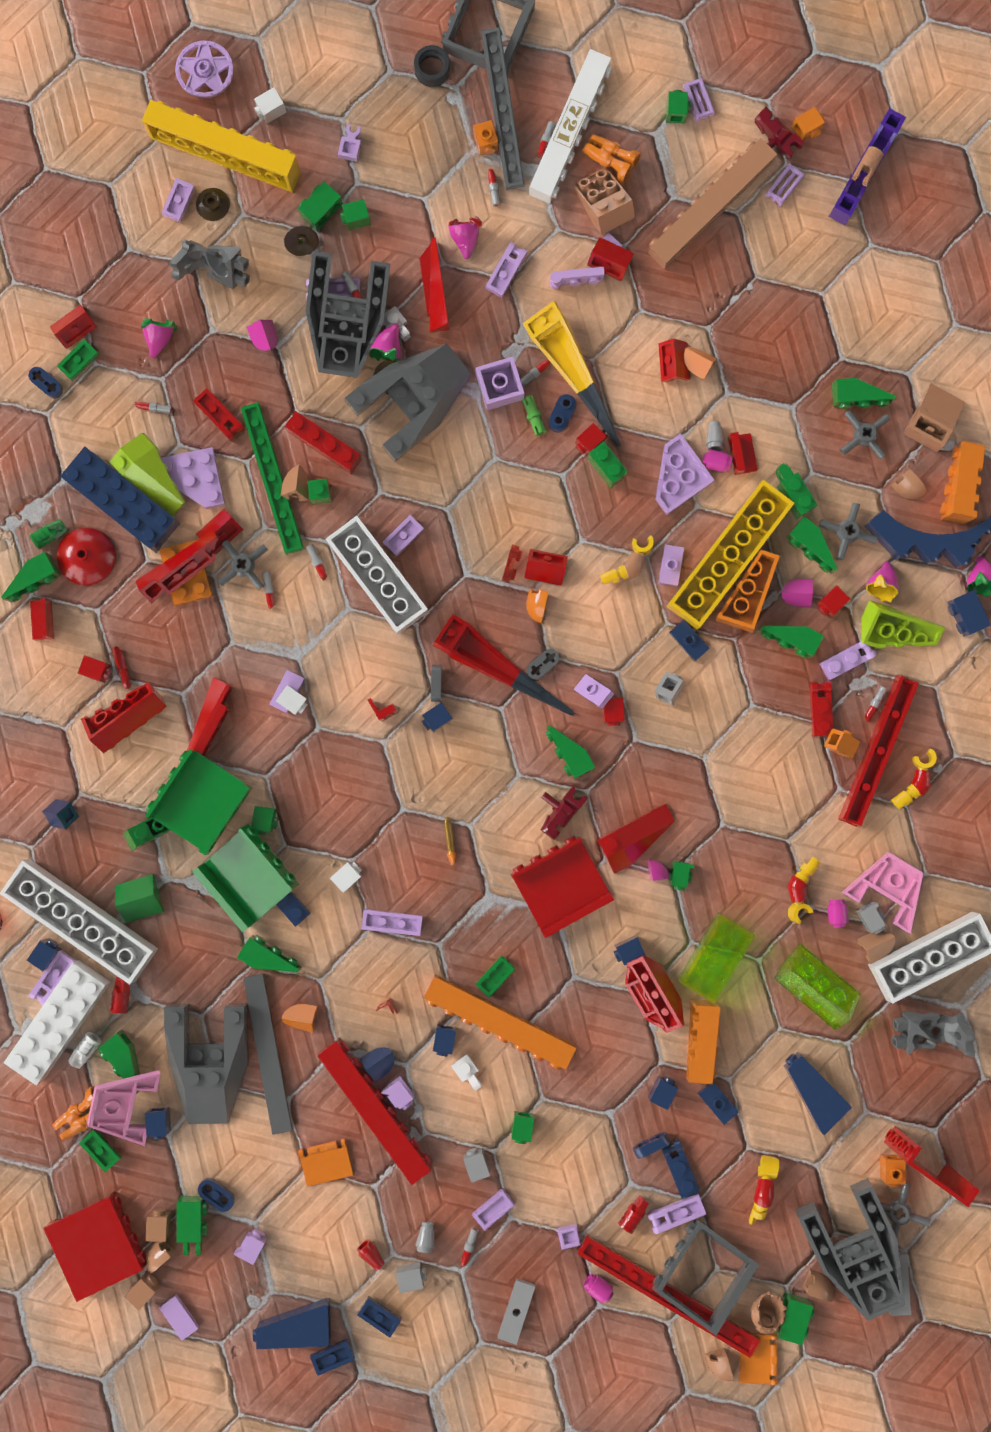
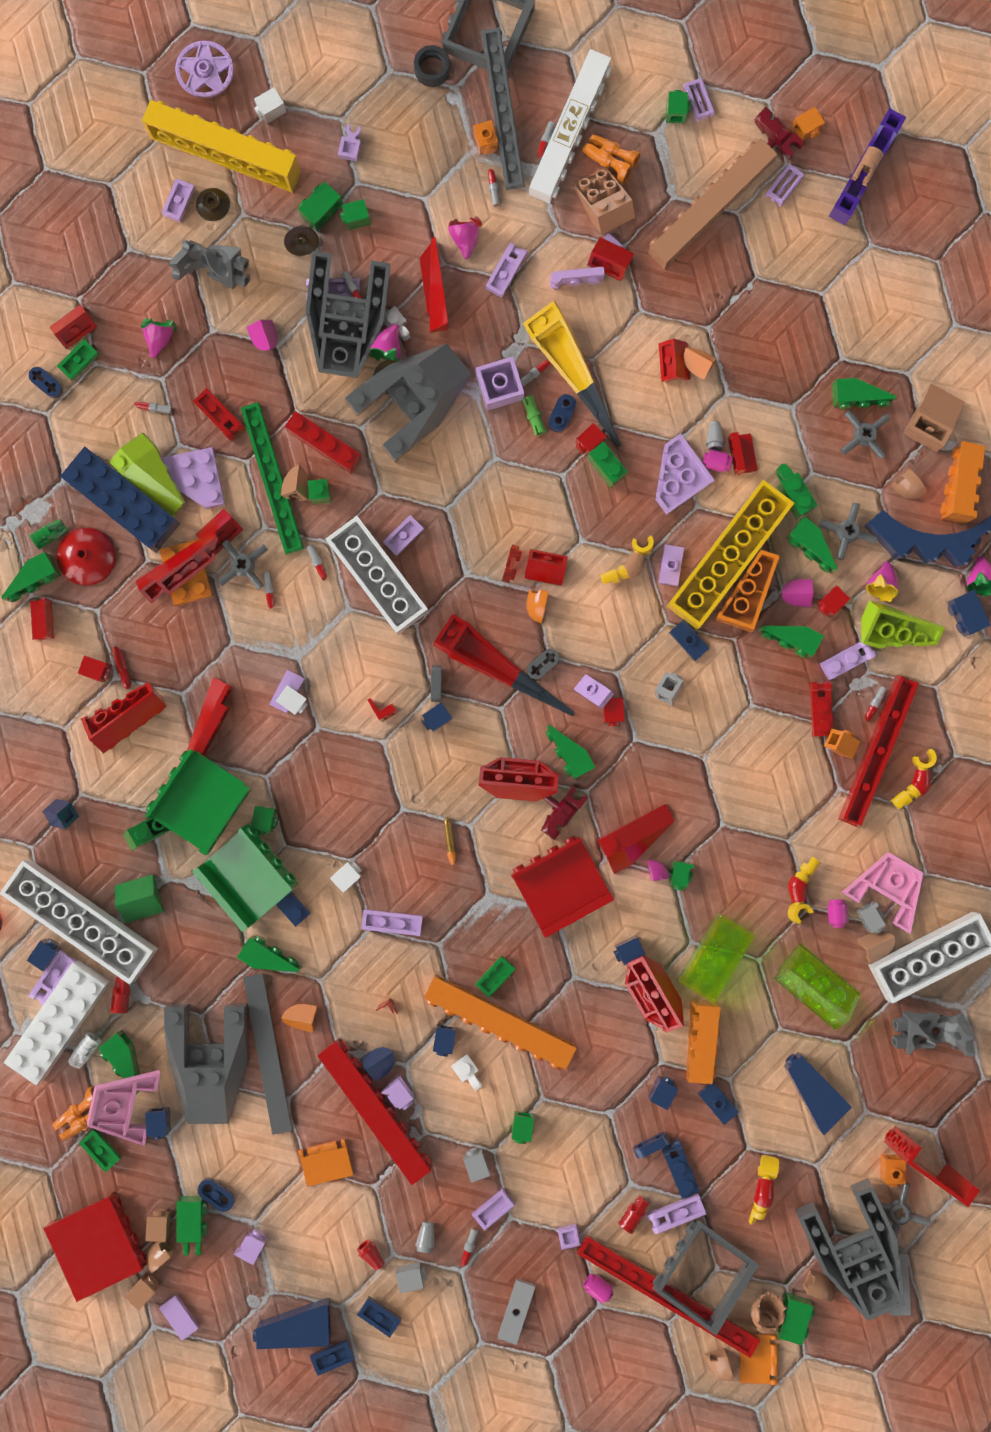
none -> red wedge [478,757,559,802]

